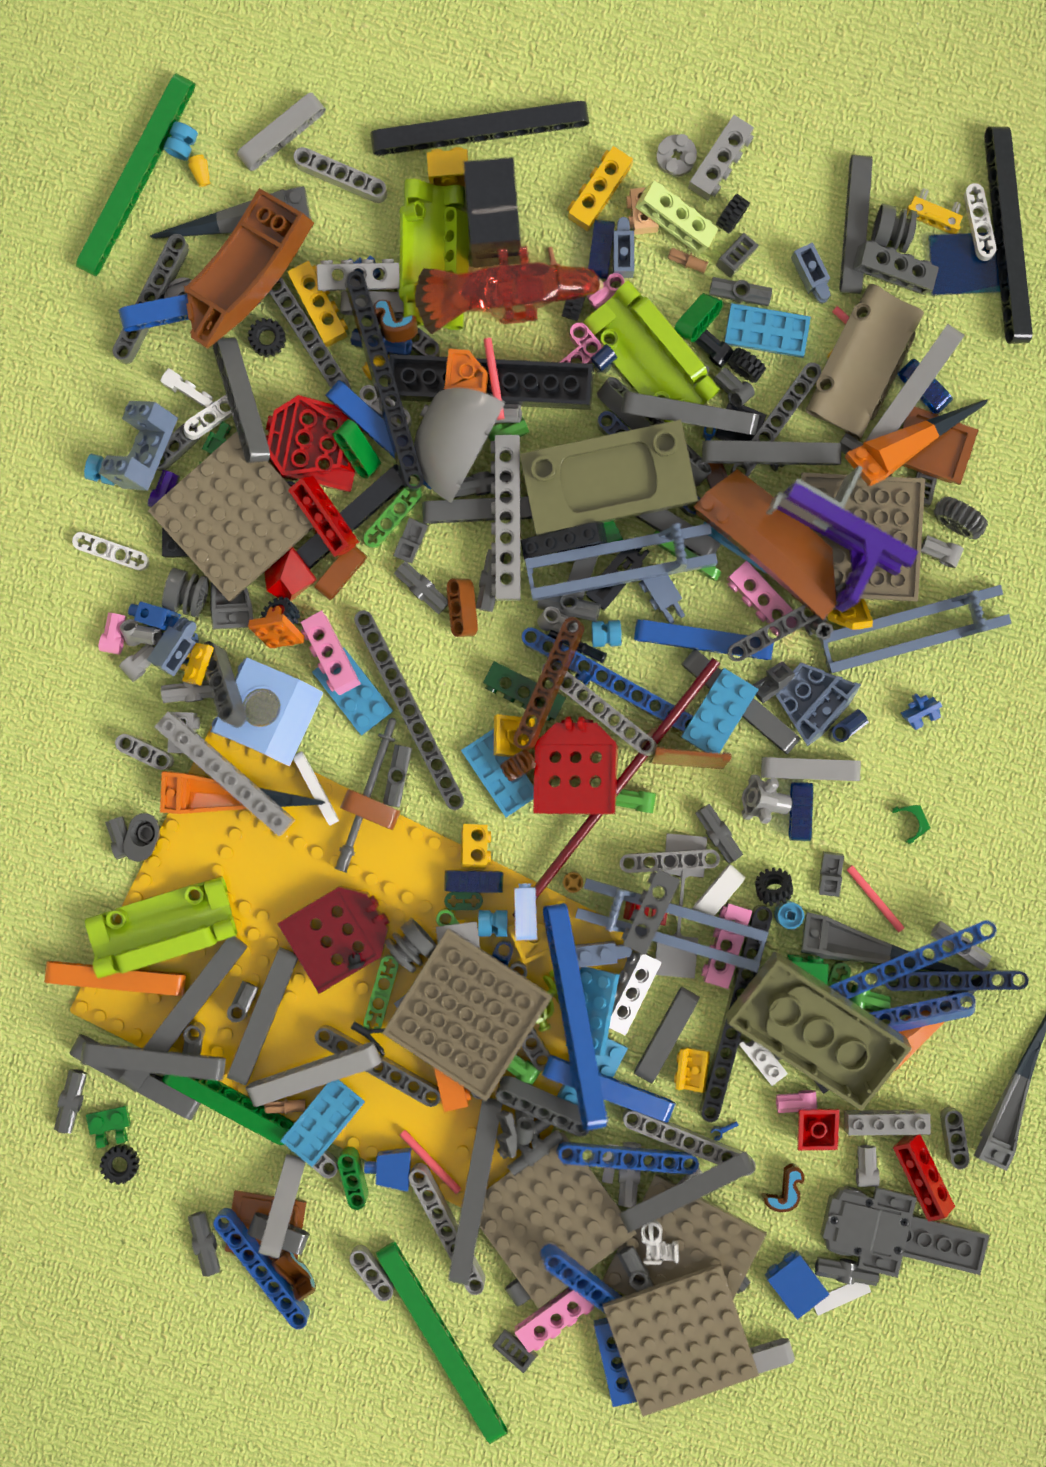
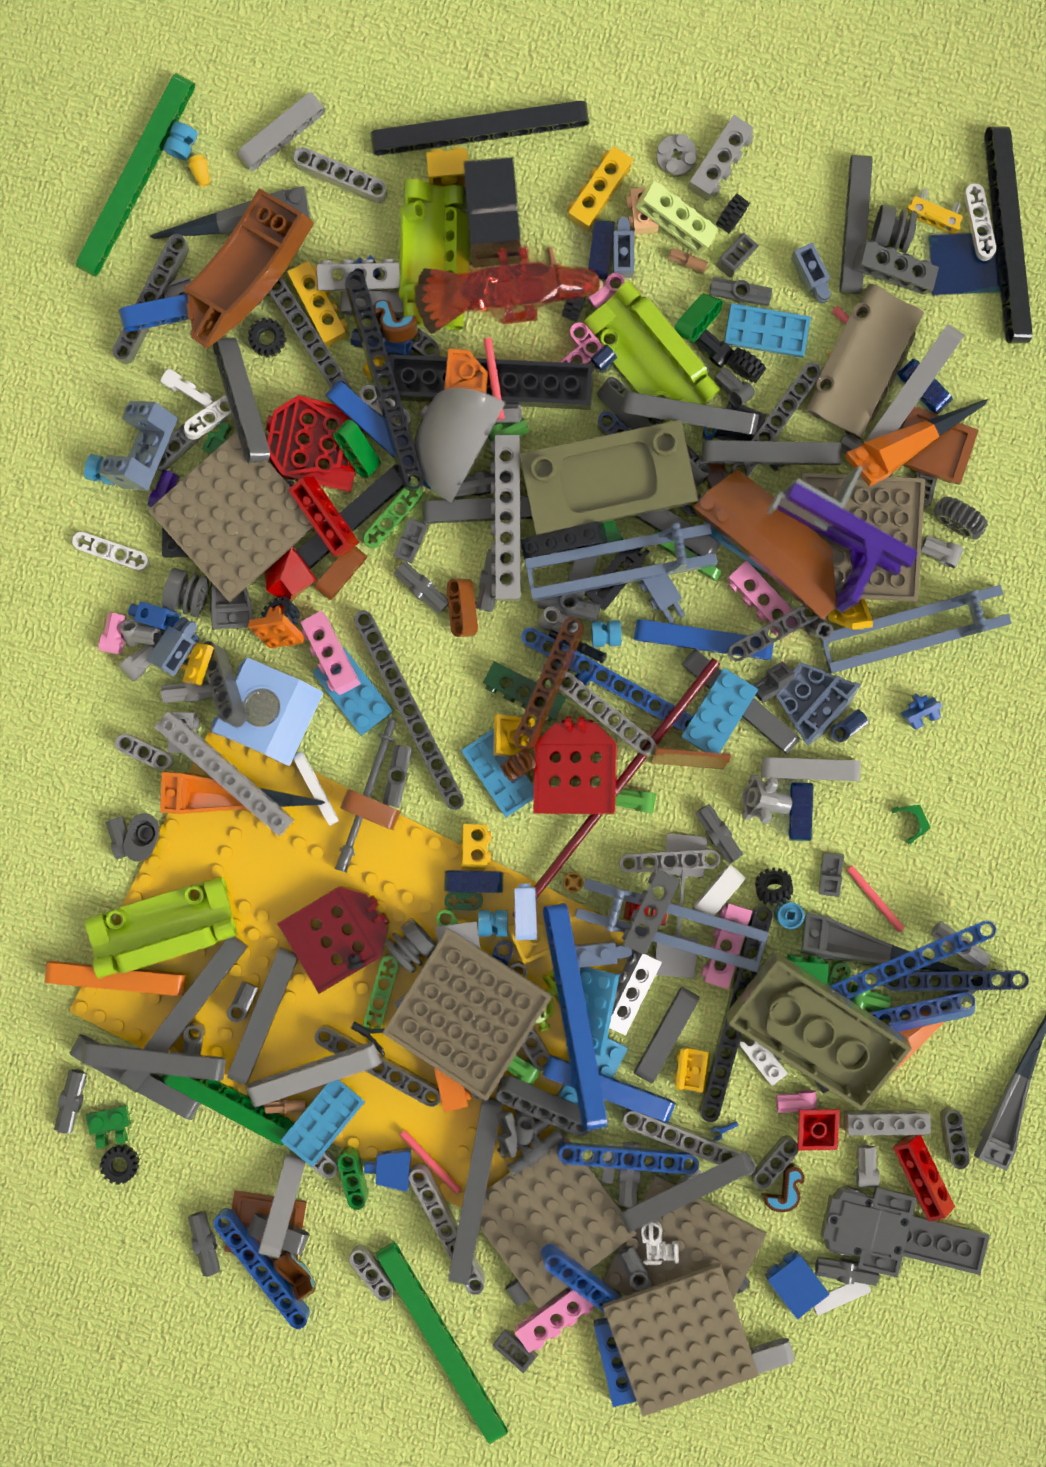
none -> dark grey beam [751,1135,799,1189]

